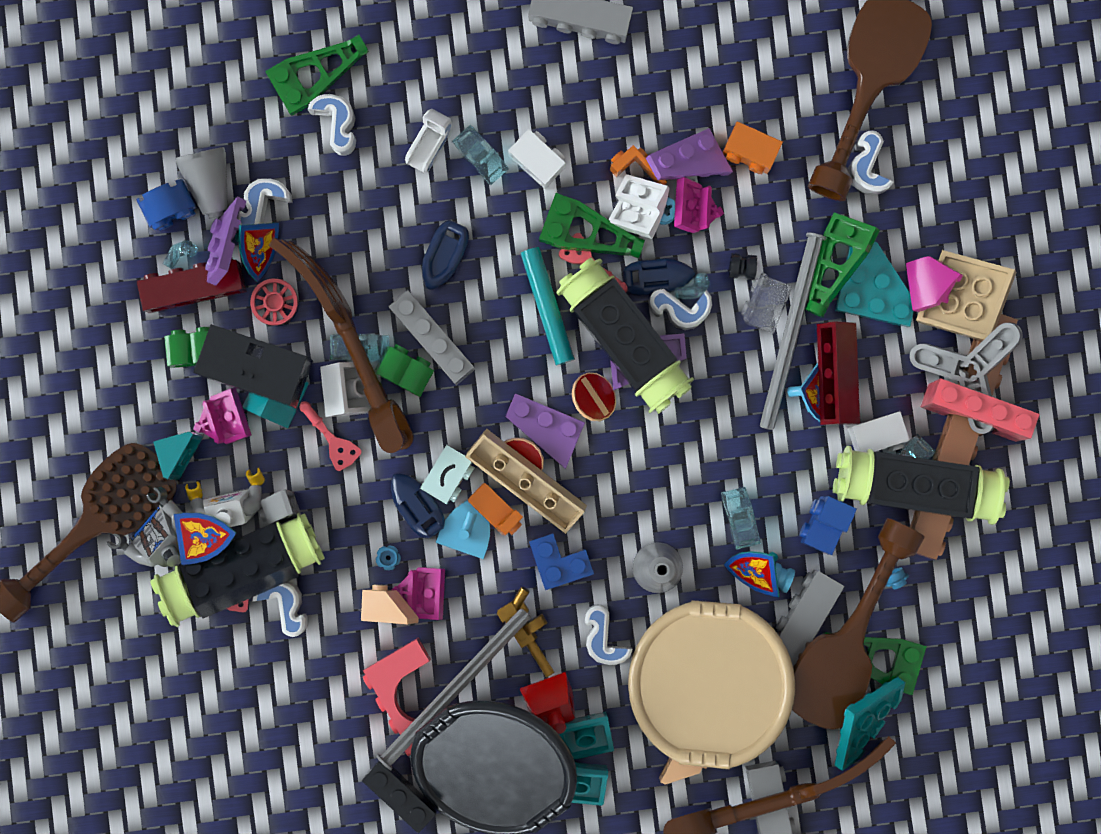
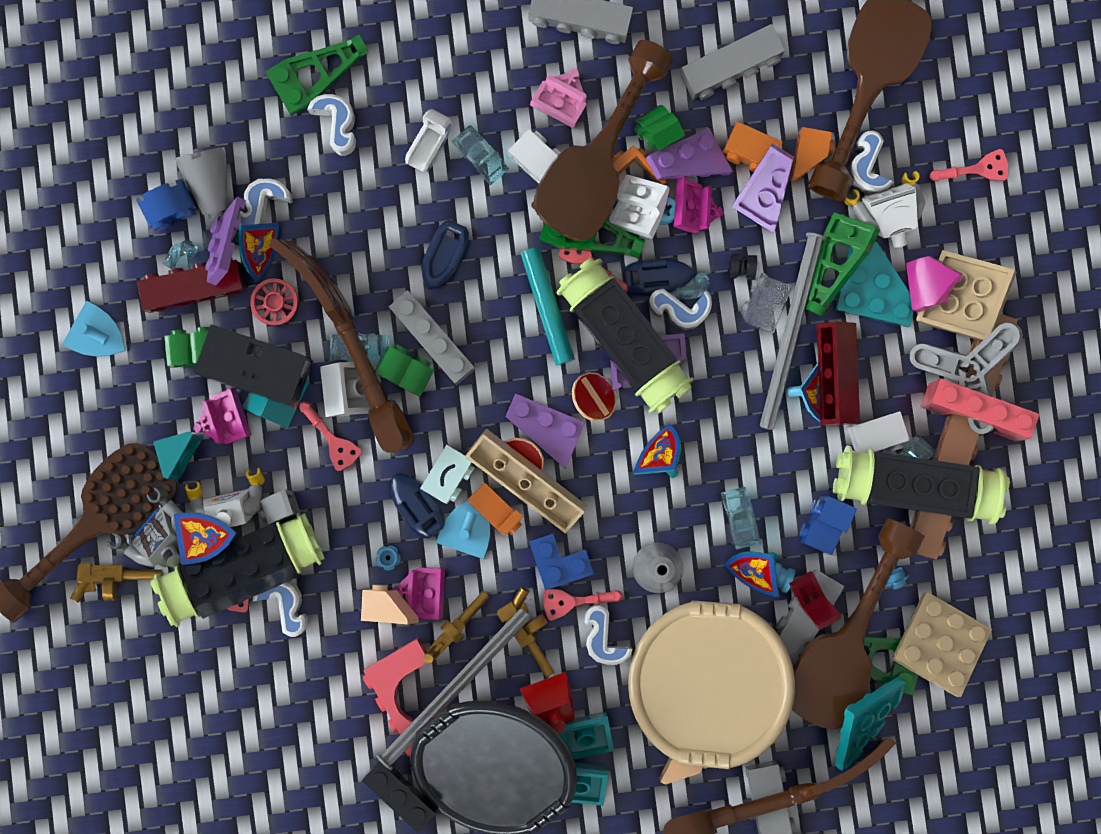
none -> medium azure shield [62,300,125,357]
none -> pearl gold piece [70,563,163,603]
none -> pearl gold piece [423,591,490,664]
none -> bright pink slope [530,69,587,128]
none -> reddish brown piece [531,40,673,241]
none -> coral piece [544,589,623,621]
none -> shield [633,423,681,478]
none -> green brick [634,105,685,151]
none -> light grey brick [680,24,785,100]
none -> wing [732,143,794,233]
none -> dark red bracket [789,571,841,630]
none -> orange slope [790,127,834,182]
none -> white torso [844,171,925,248]
none -> tan plate [892,592,992,697]
none -> coral piece [930,149,1008,182]

